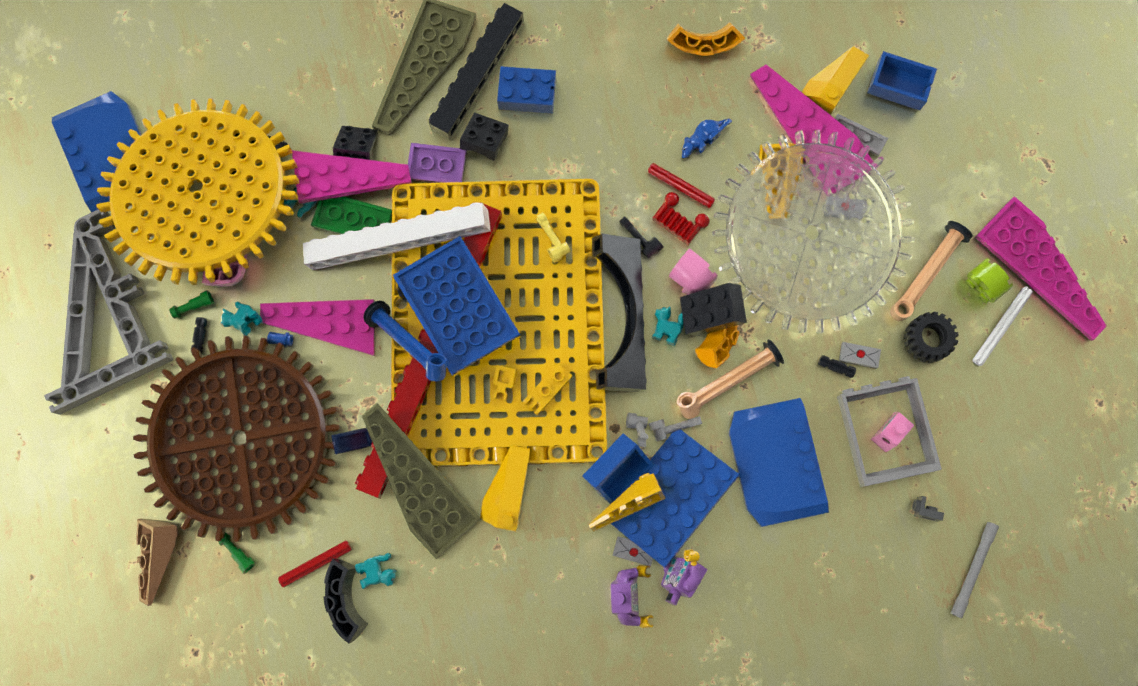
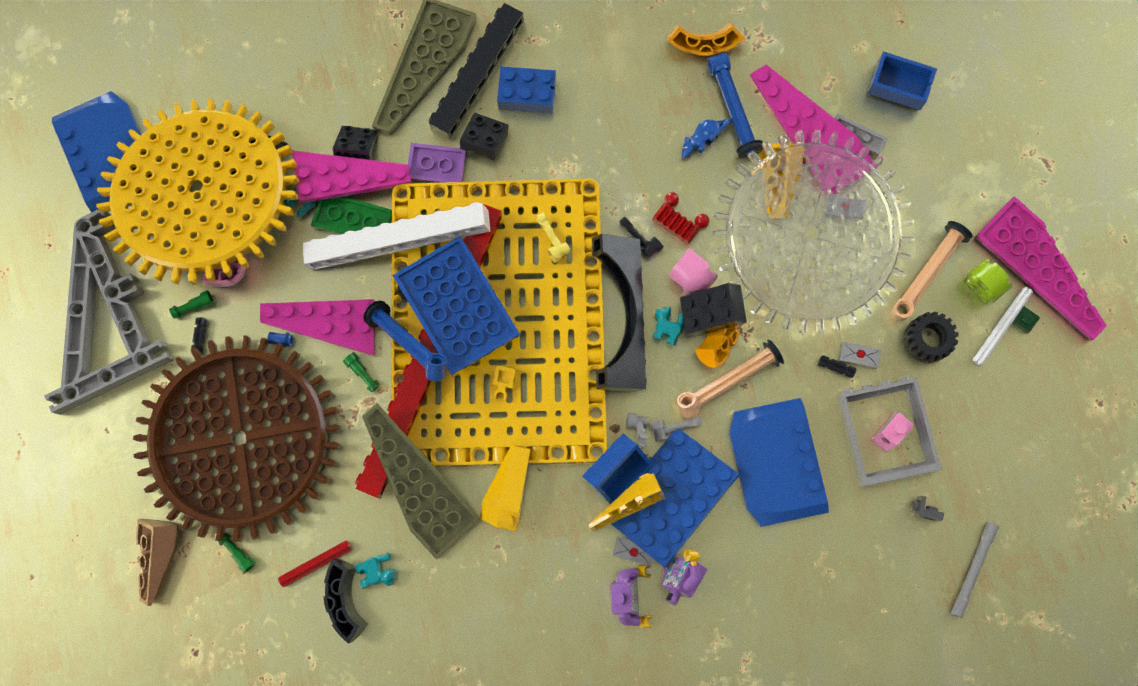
teal animal [221,302,263,336] -> none
dark blue tile [331,428,372,454] -> none
yellow hinge [523,363,572,415] -> none
red axle [648,163,715,208] -> none
yellow wedge [802,46,869,115] -> none
none -> green piece [343,352,380,392]
none -> blue piece [707,53,765,158]
none -> dark green plate [1012,306,1040,334]

